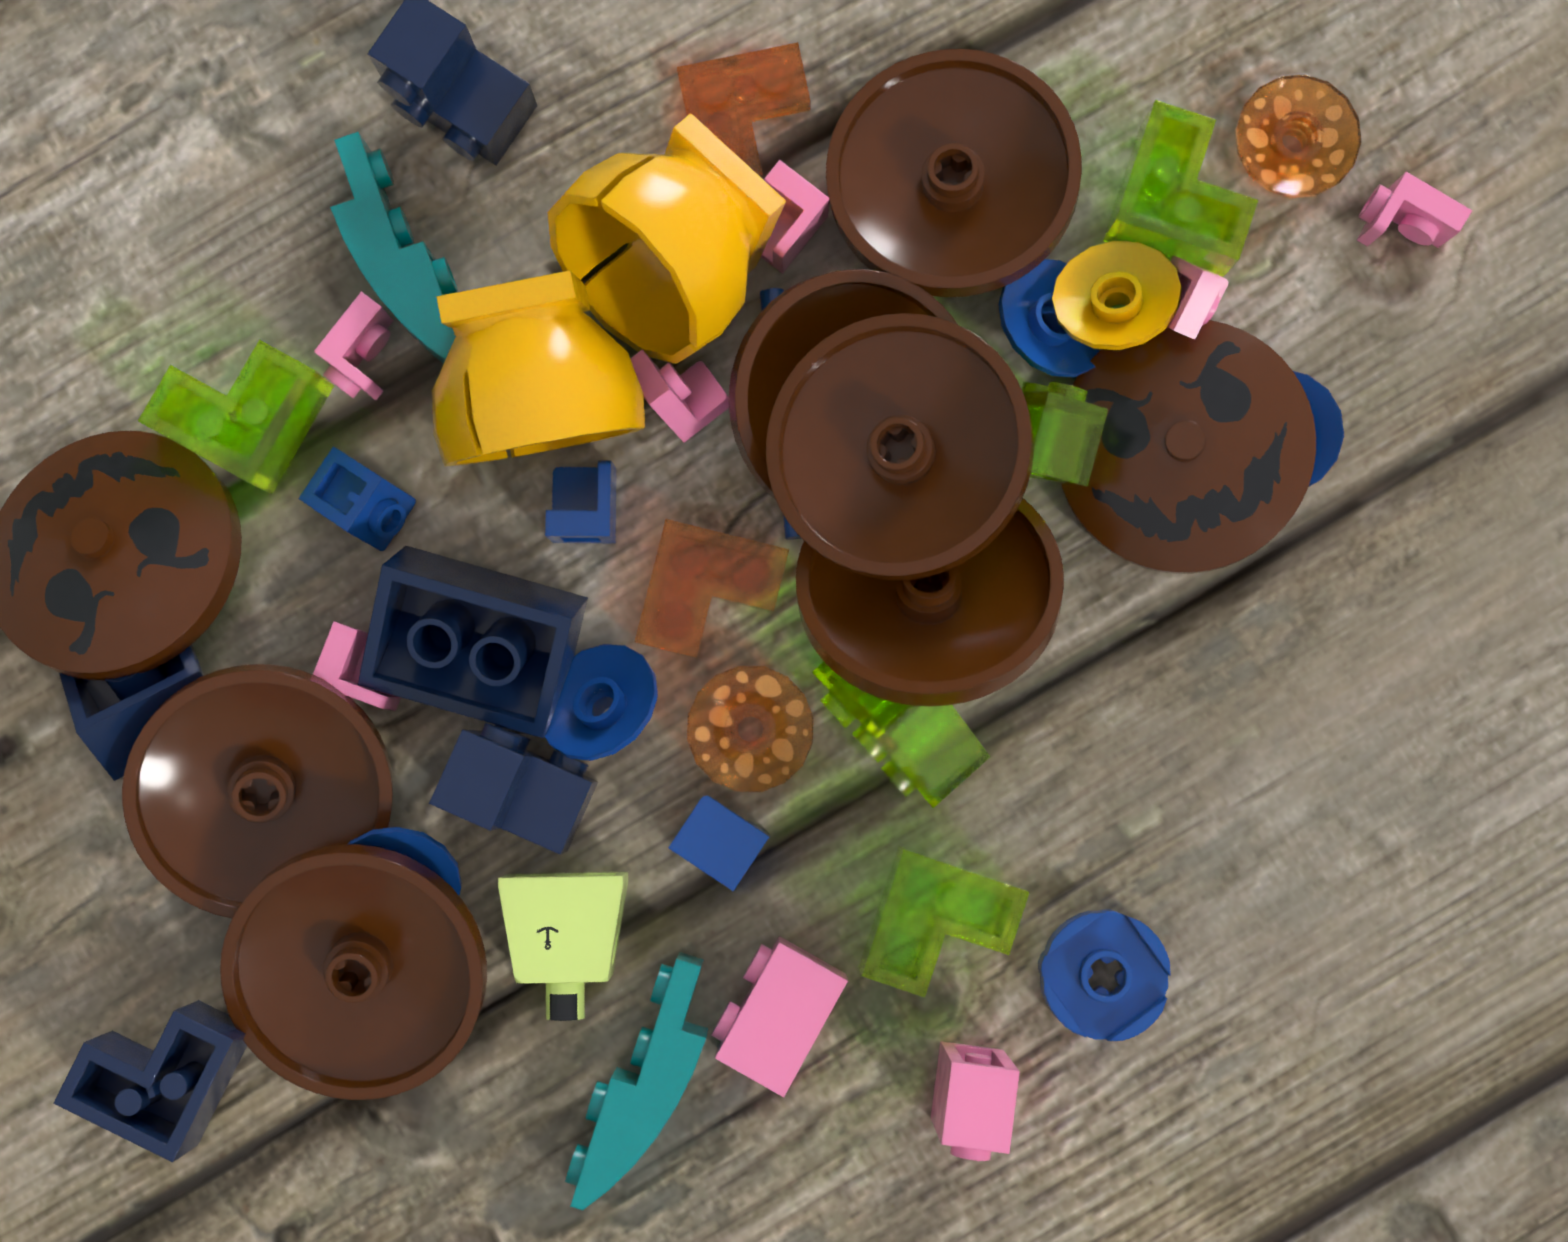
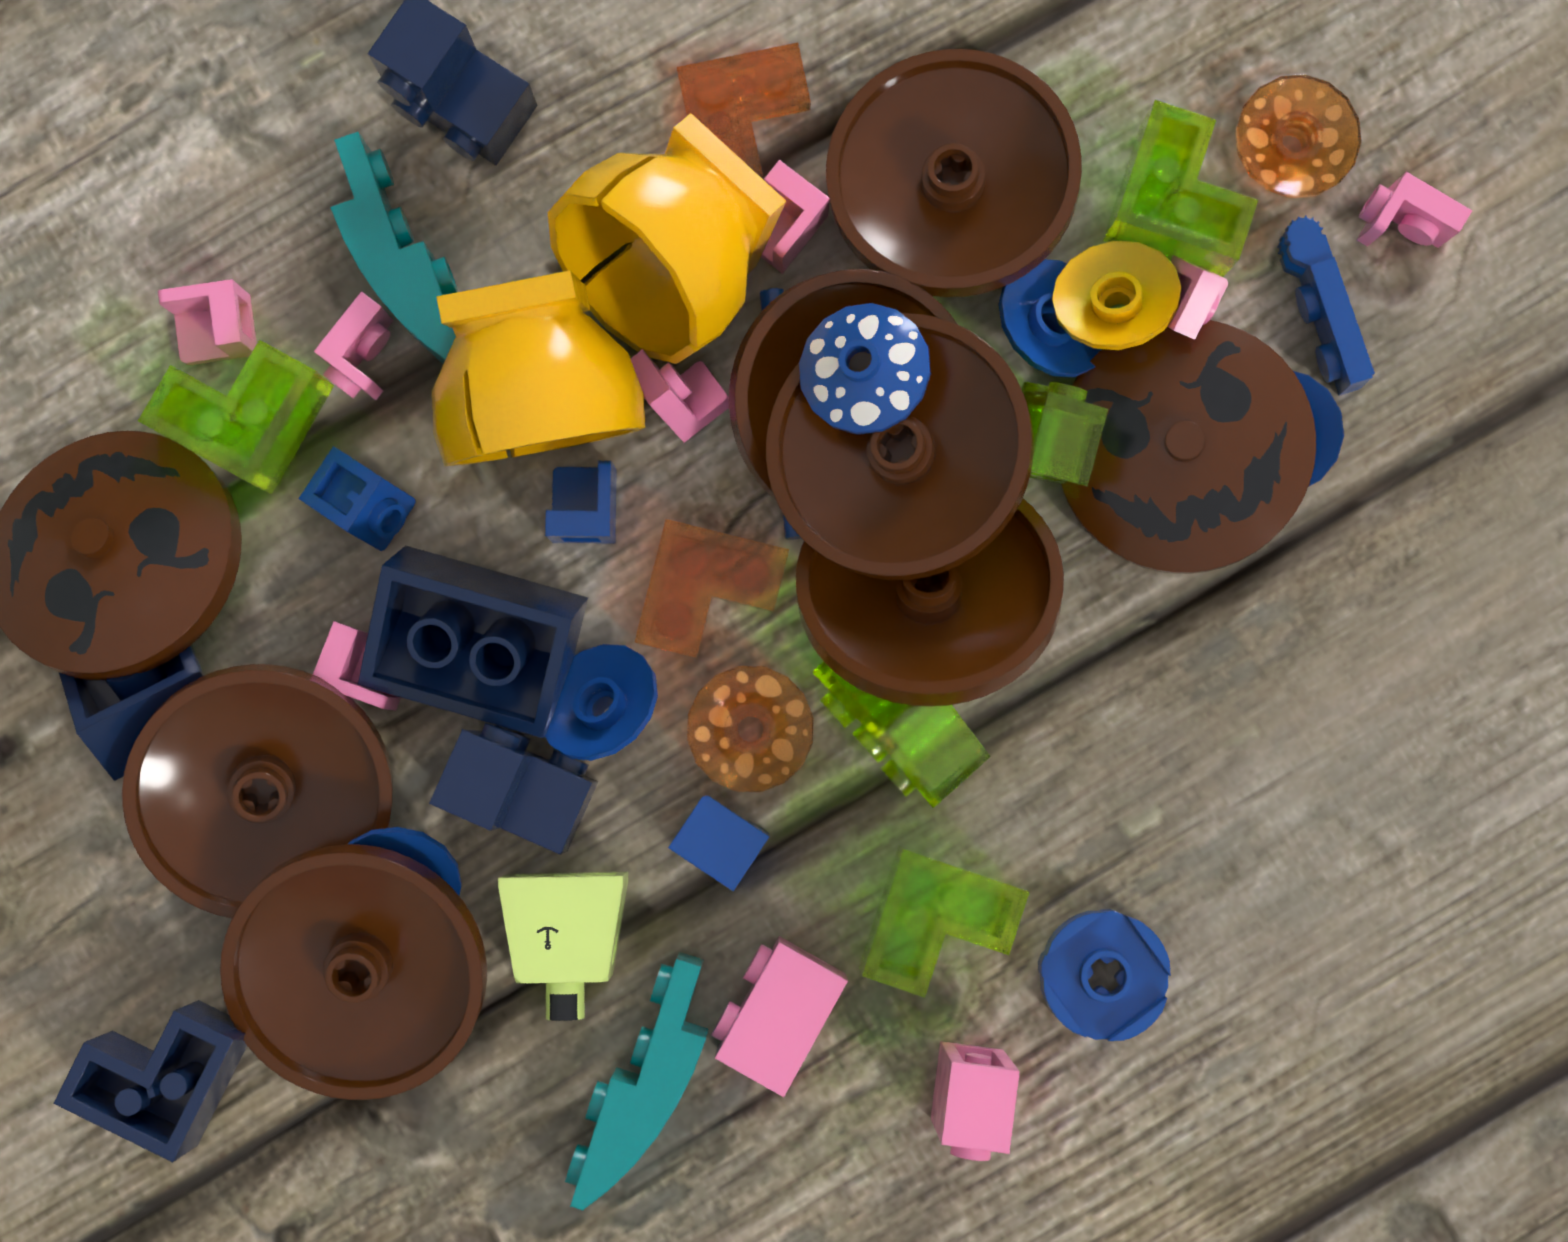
none -> bright pink panel [158,279,258,365]
none -> blue dish [799,303,931,435]
none -> blue hinge [1277,215,1375,396]

